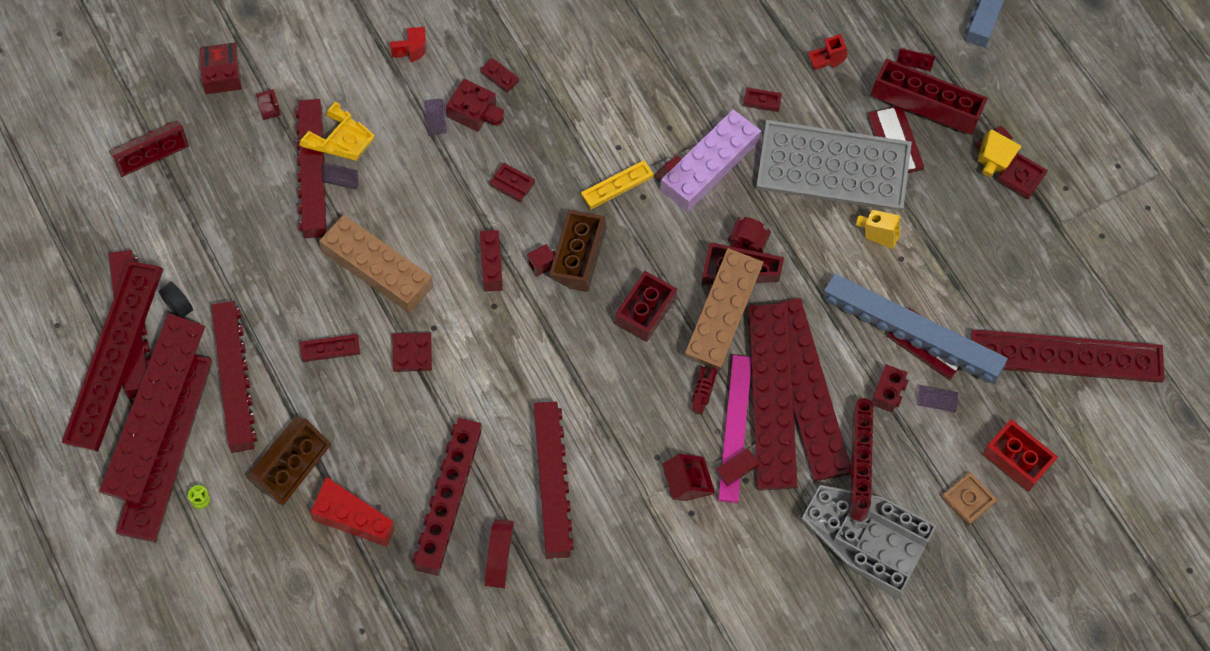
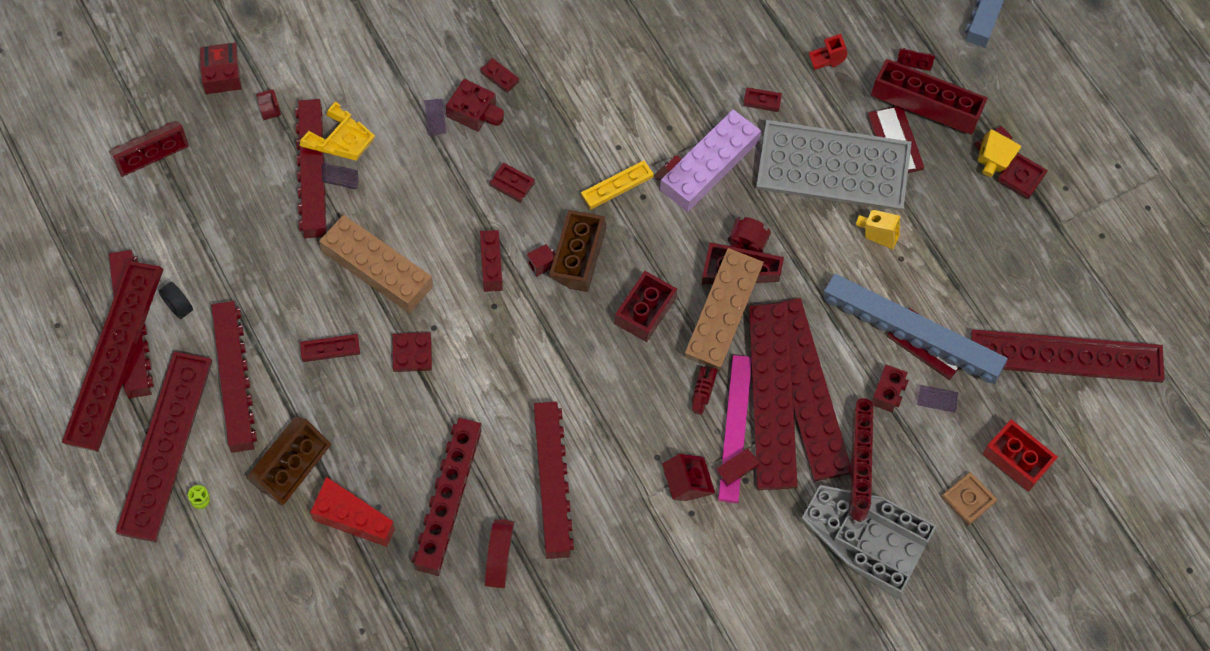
dark red plate [99,313,205,505] -> none
red brick [390,26,427,62] -> none

